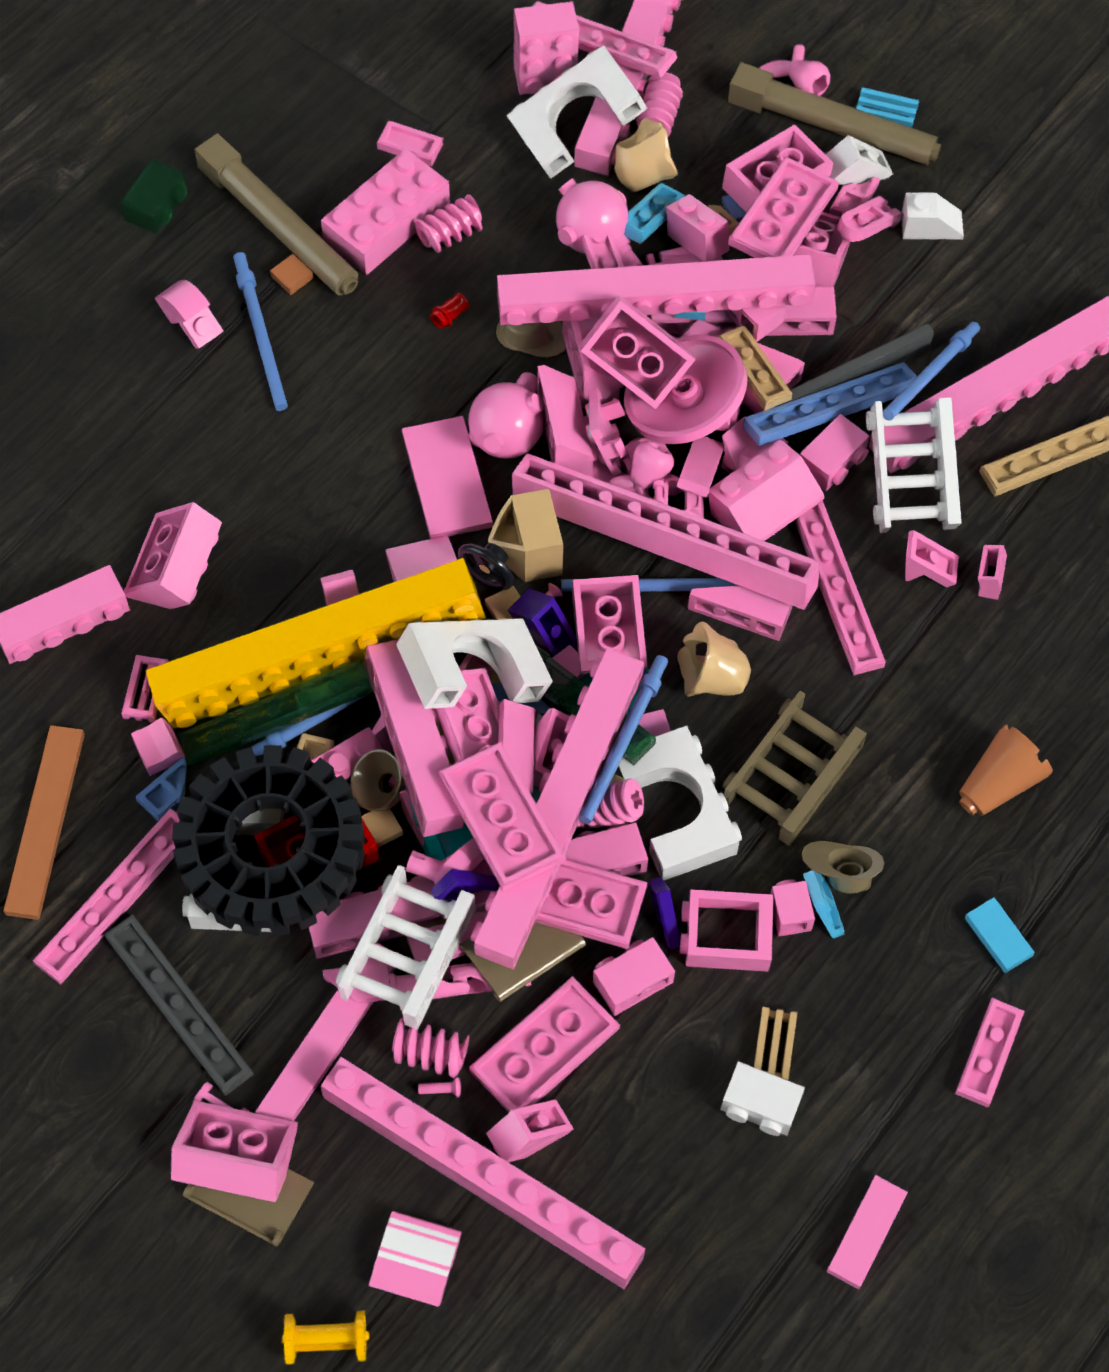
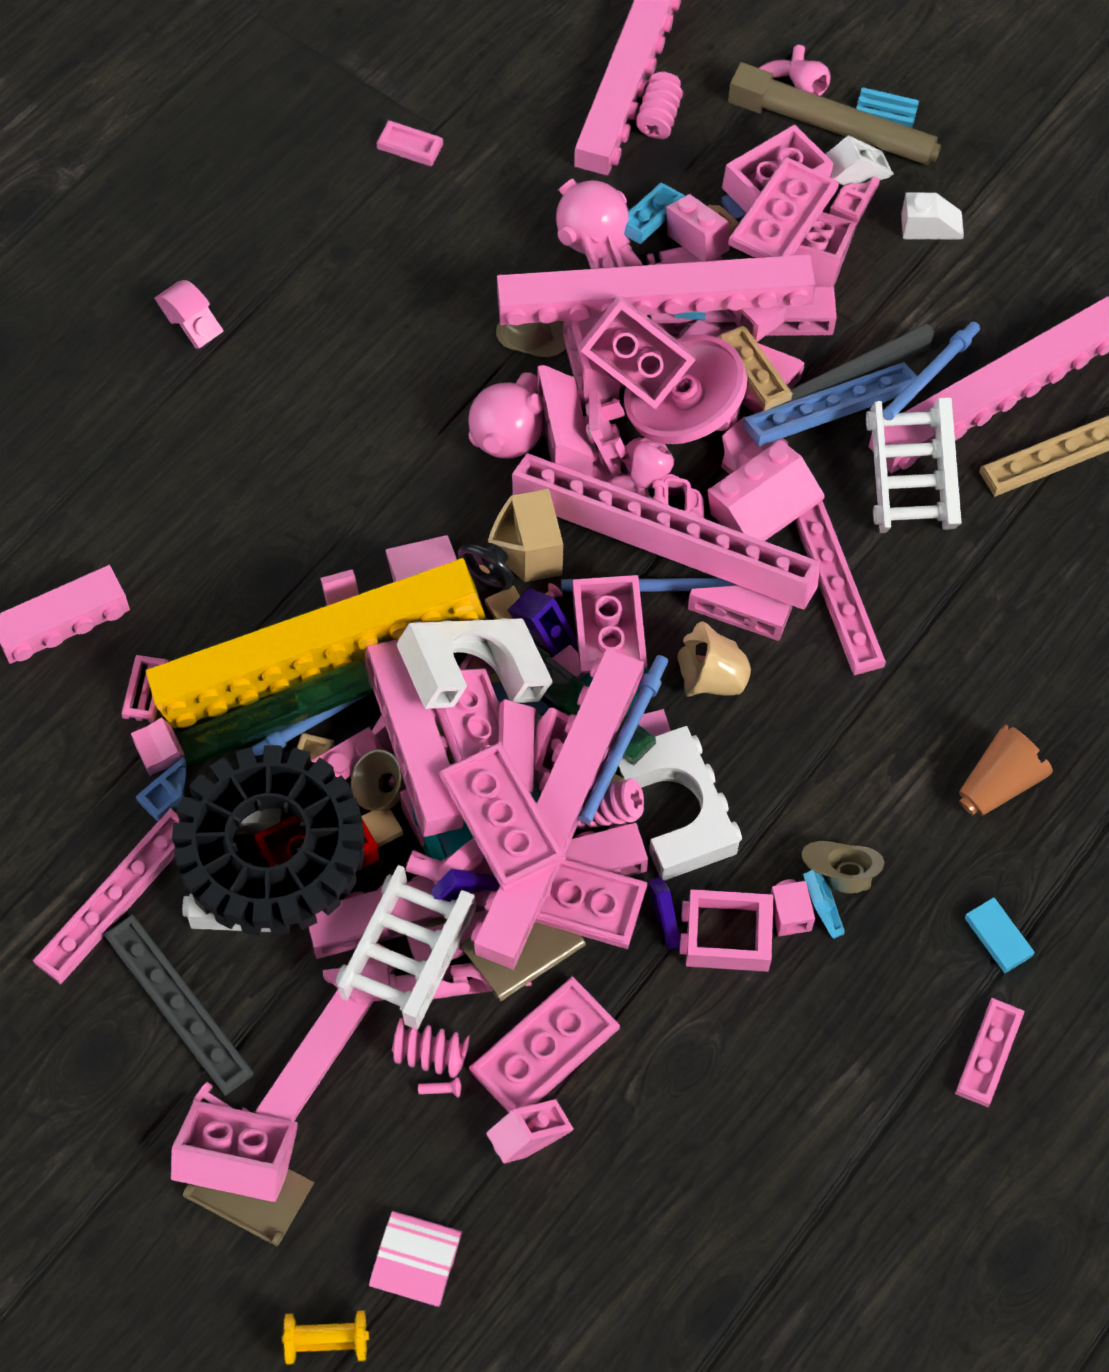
nougat tile [4,725,85,920] -> none
clear green brick [121,159,187,234] -> none
bright pink slope [124,502,222,609] -> none
dark tan brick [195,133,358,295] -> none
medium blue bar [233,252,288,411] -> none
nougat tile [270,254,314,295] -> none
bright pink brick [321,148,450,276] -> none
bright pink brick [321,1057,645,1289] -> none
bright pink tile [402,416,493,539] -> none
bright pink piece [415,194,482,253] -> none
red pin [430,292,469,329] -> none
white arch [506,45,648,179] -> none
bright pink brick [514,1,579,95] -> none
bright pink tile [533,1,677,79] -> none
bright pink brick [593,937,675,1016] -> none
tan piece [614,118,677,192] -> none
bright pink tile [676,437,724,497] -> none
white brick [721,1062,805,1136] -> none
dark tan fence [722,691,867,846] -> none
tan tile [754,1007,797,1081] -> none
bright pink brick [800,414,869,492] -> none
bright pink tile [827,1175,908,1289] -> none
bright pink plate [837,196,903,242] -> none
bright pink slope [905,530,959,587] -> none
bright pink piece [978,545,1007,600] -> none

